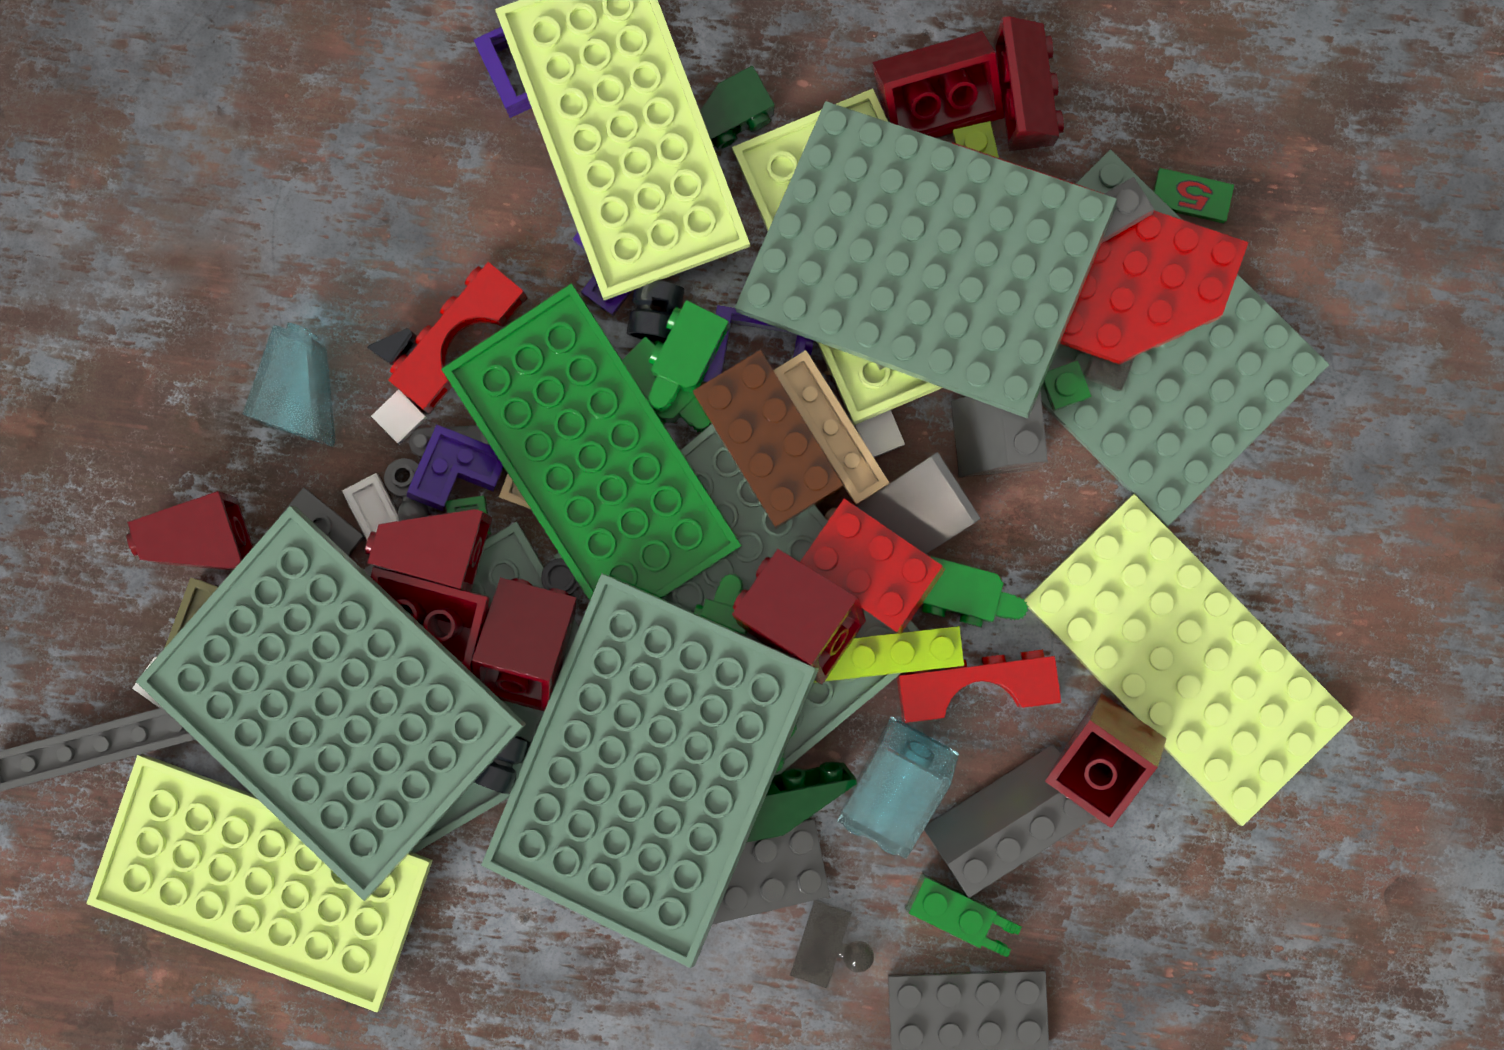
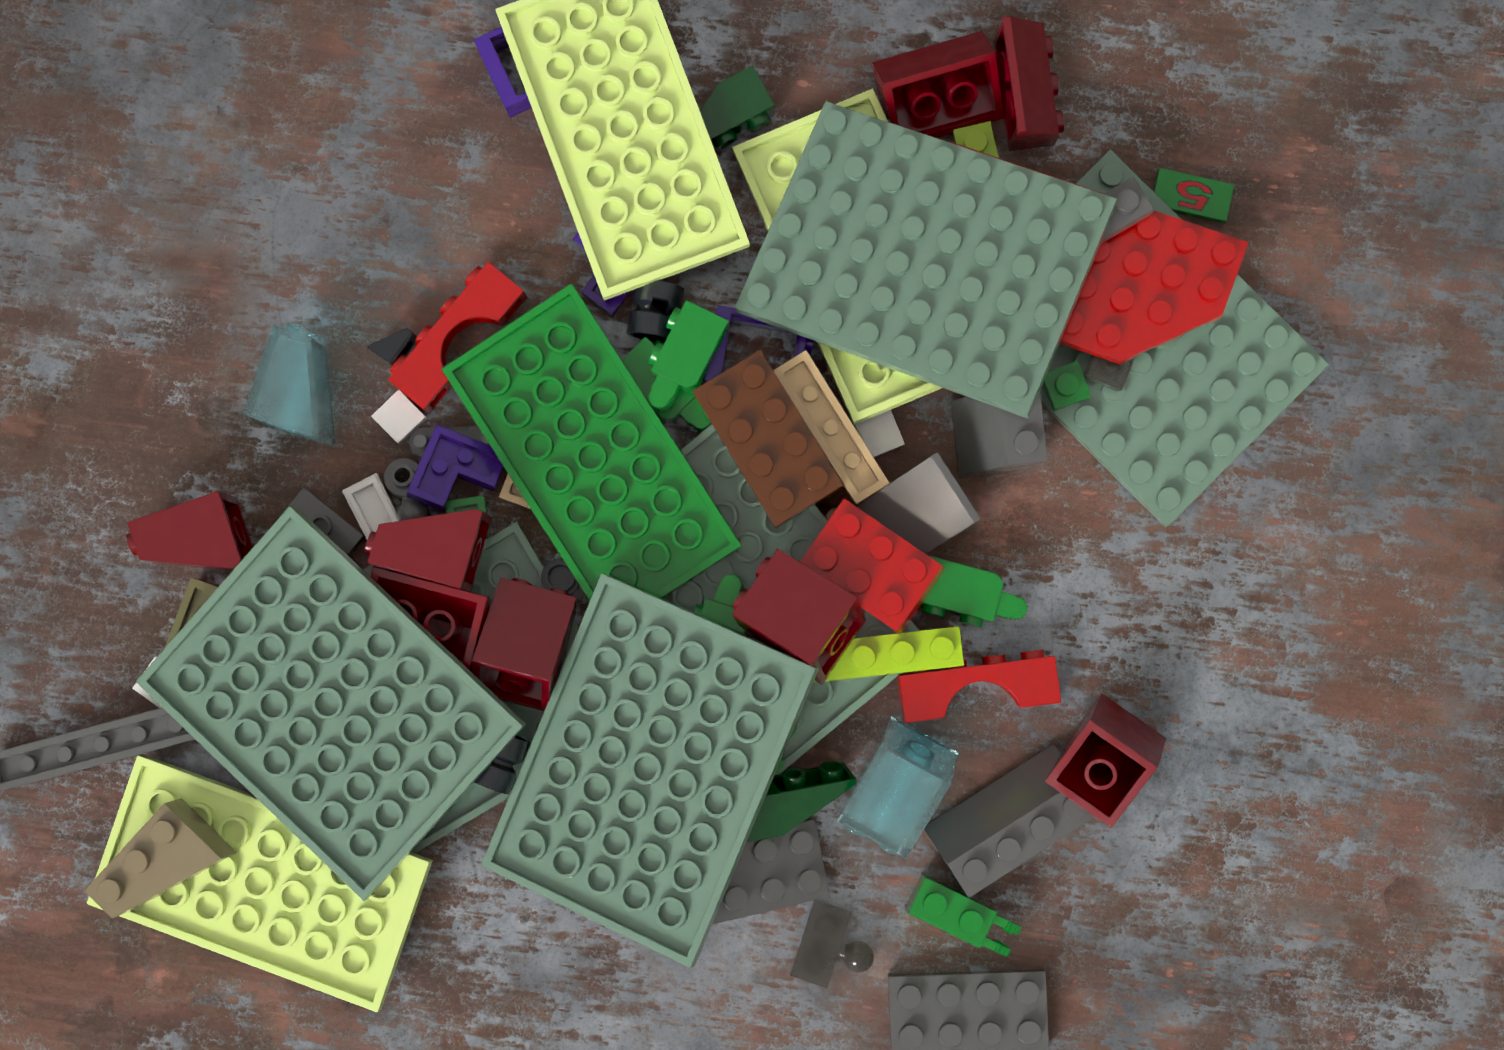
yellowish green plate [1024,494,1353,826] -> none
none -> dark tan wedge [84,798,237,919]

